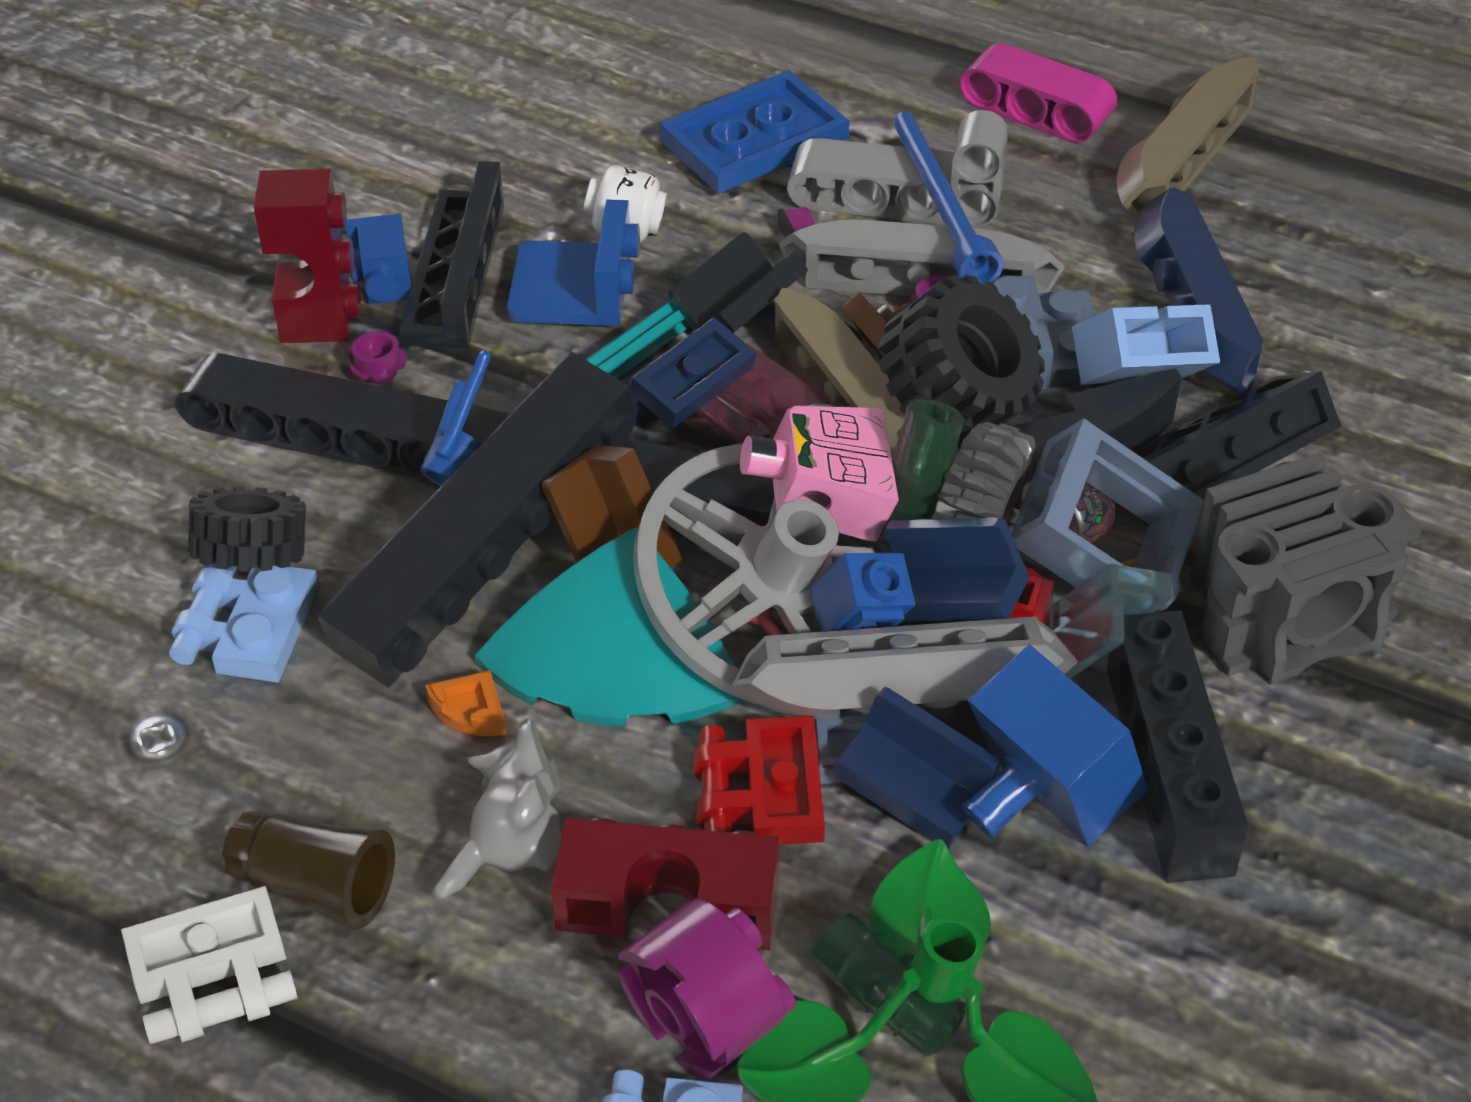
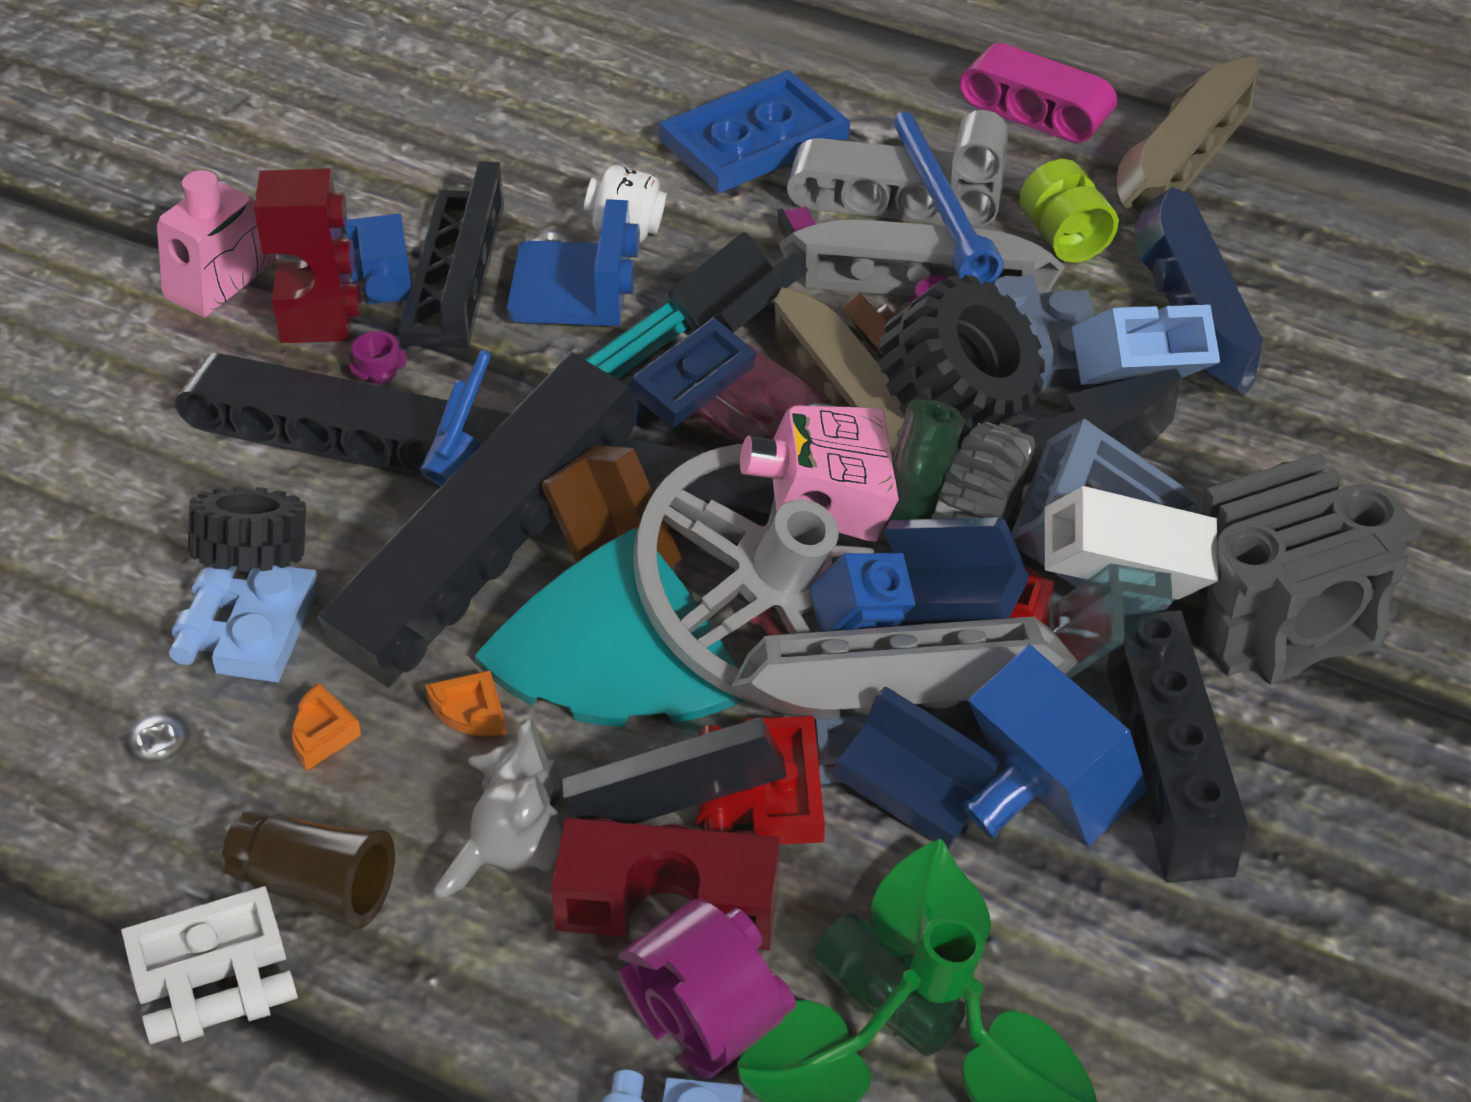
black fence [1133,371,1342,525] -> none
none -> bright pink torso [157,170,277,318]
none -> orange tile [292,683,361,771]
none -> black tile [562,717,787,824]
none -> lime wheel [1019,159,1119,263]
none -> white brick [1045,486,1218,600]

